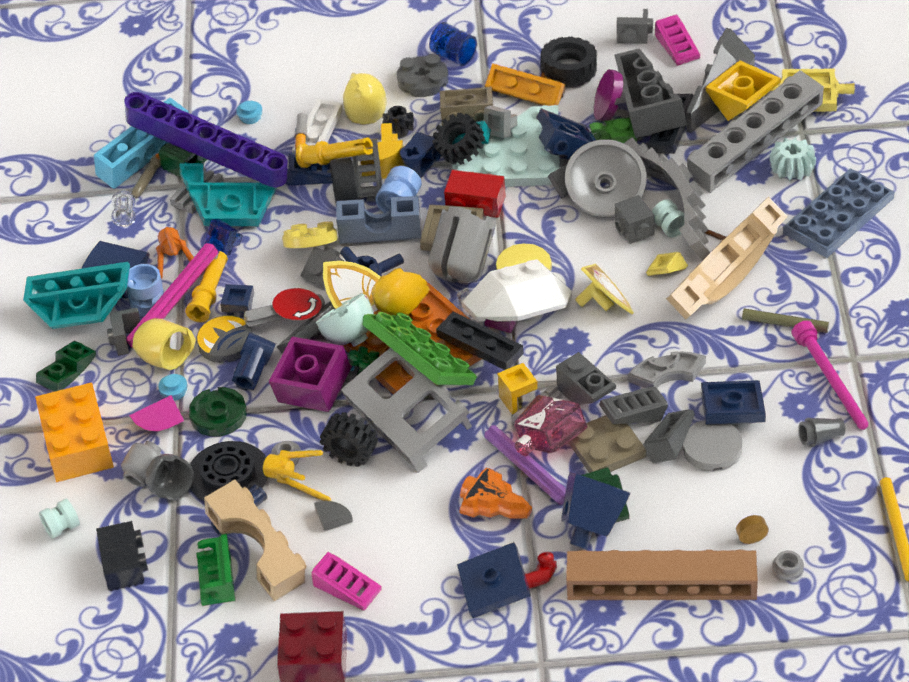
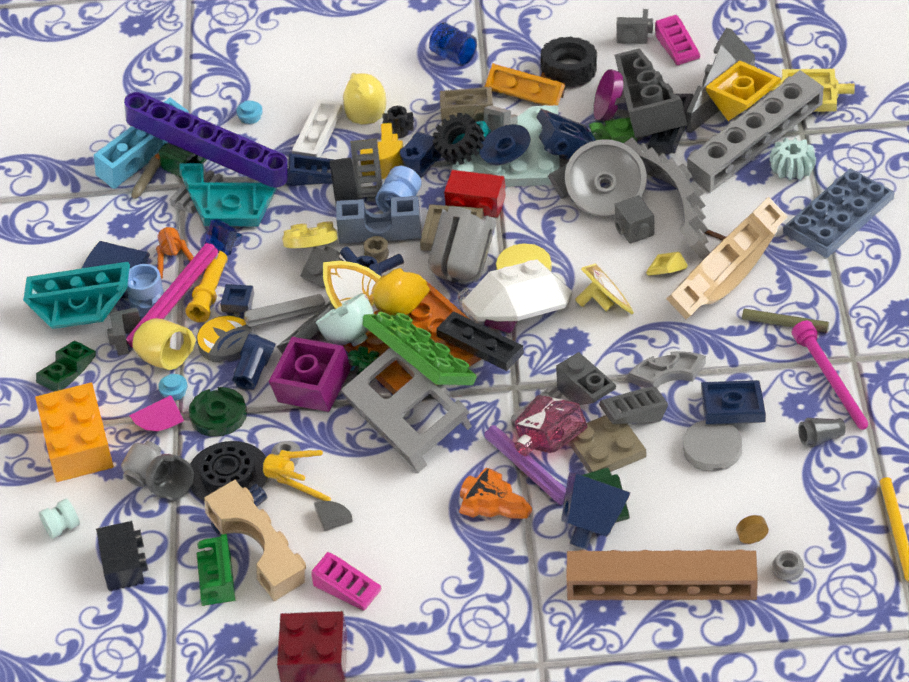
clear bush [111,191,136,227] -> none
red sticker [272,288,322,320] -> none
light grey piece [294,113,308,149] -> none
yellow pin [295,137,373,168] -> none
black tyre [320,412,378,467] -> none
dark grey plate [397,54,448,97] -> none
dark blue plate [457,542,531,618] -> none
yellow panel [497,363,538,415] -> none
red arm [525,552,557,589] -> none
dark grey slope [643,409,695,463] -> none
light aqua wheel [652,199,685,238] -> none
none -> dark tan bush [364,236,389,263]
none -> dark blue dish [479,124,531,165]

